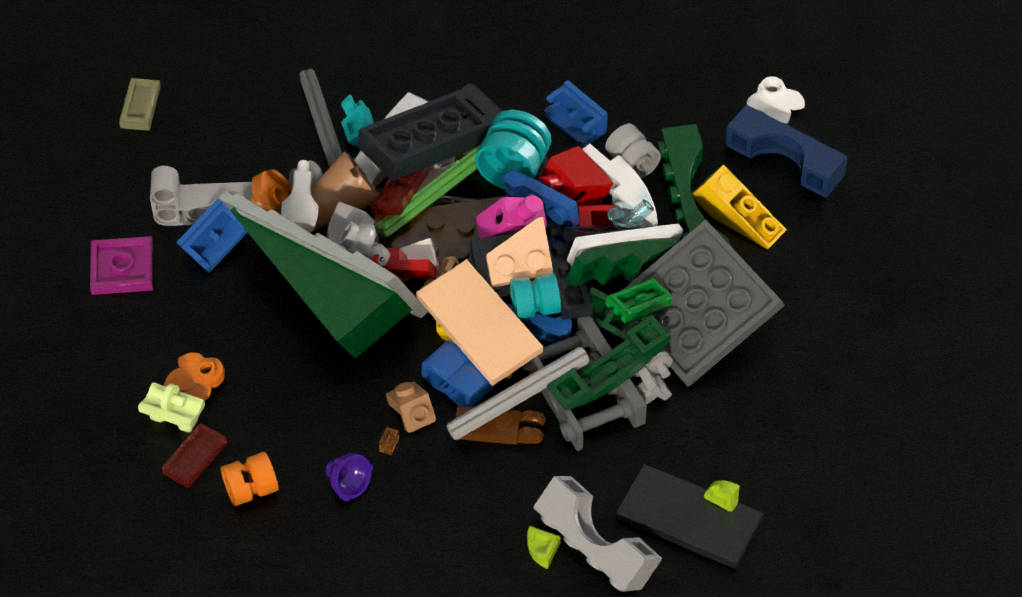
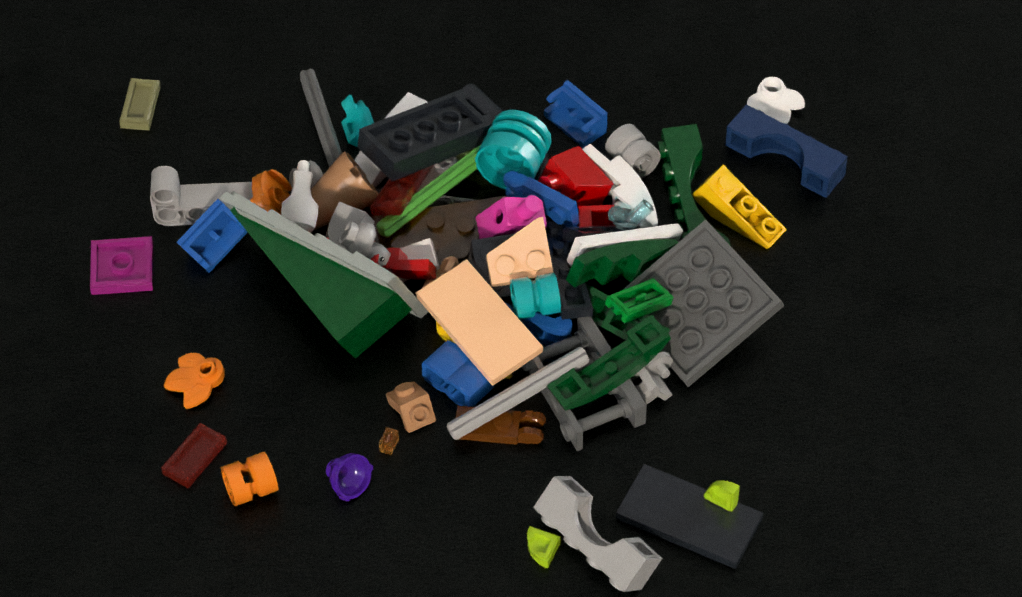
yellowish green hips [138,382,205,433] -> none

